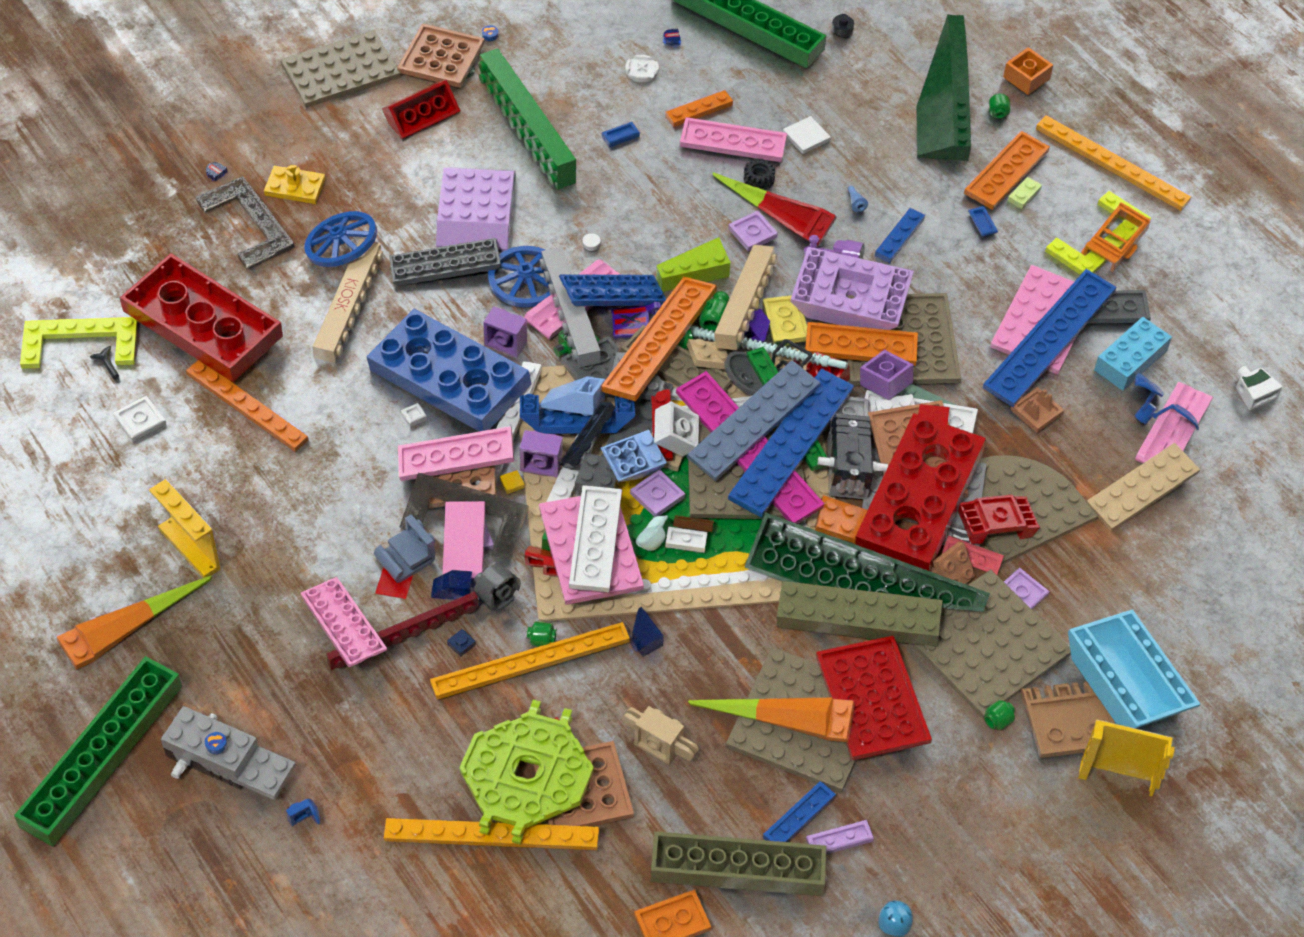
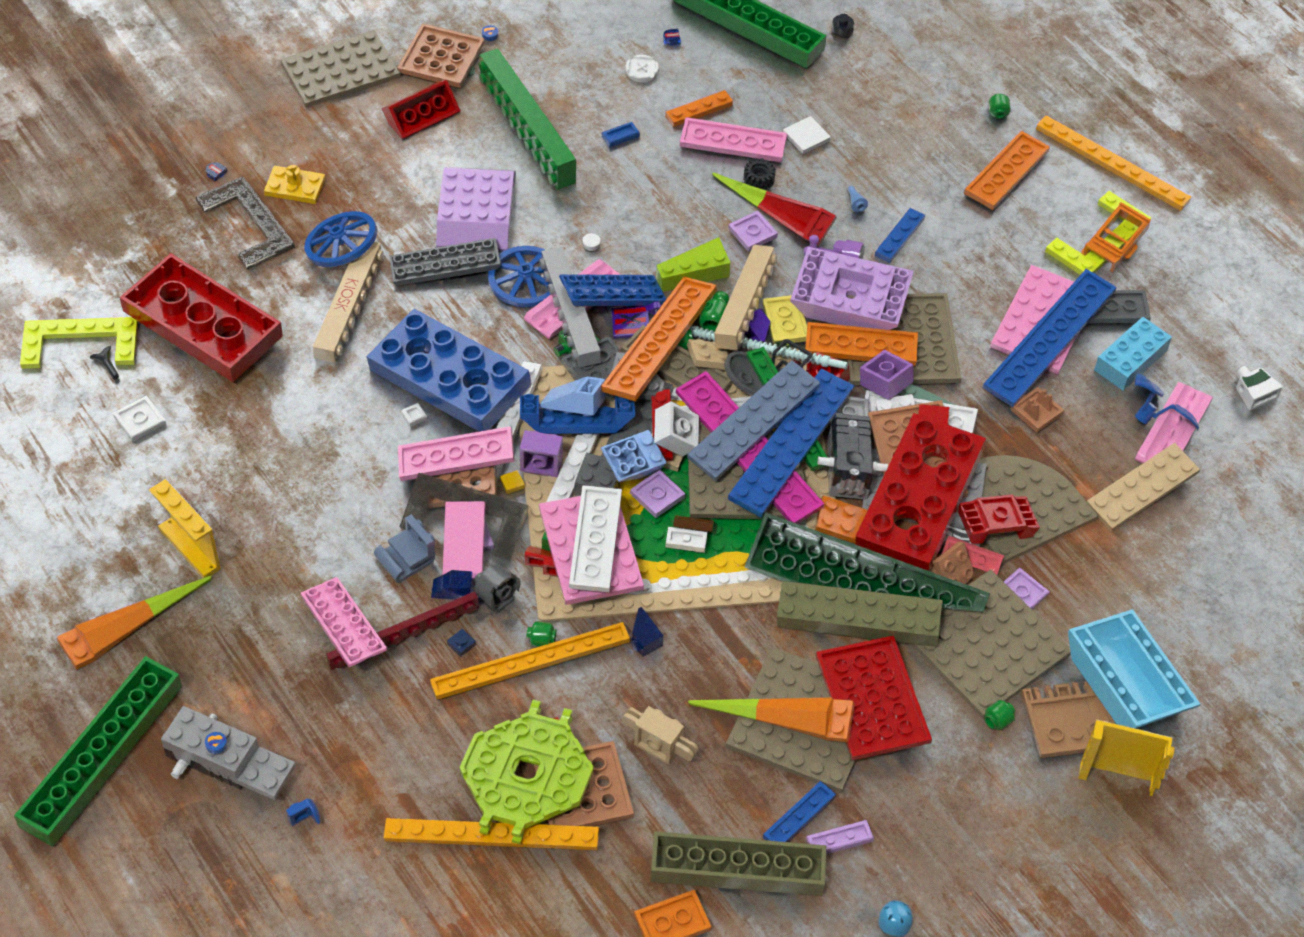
orange plate [186,360,309,452] -> none
red sticker [375,568,413,599] -> none
medium lavender brick [483,306,527,358] -> none
black plate [559,402,615,468] -> none
light aqua cap [636,515,668,551] -> none
dark green wedge [916,14,971,161] -> none
blue tile [968,206,998,237] -> none
orange brick [1003,47,1053,95] -> none
yellowish green plate [1008,177,1042,209] -> none

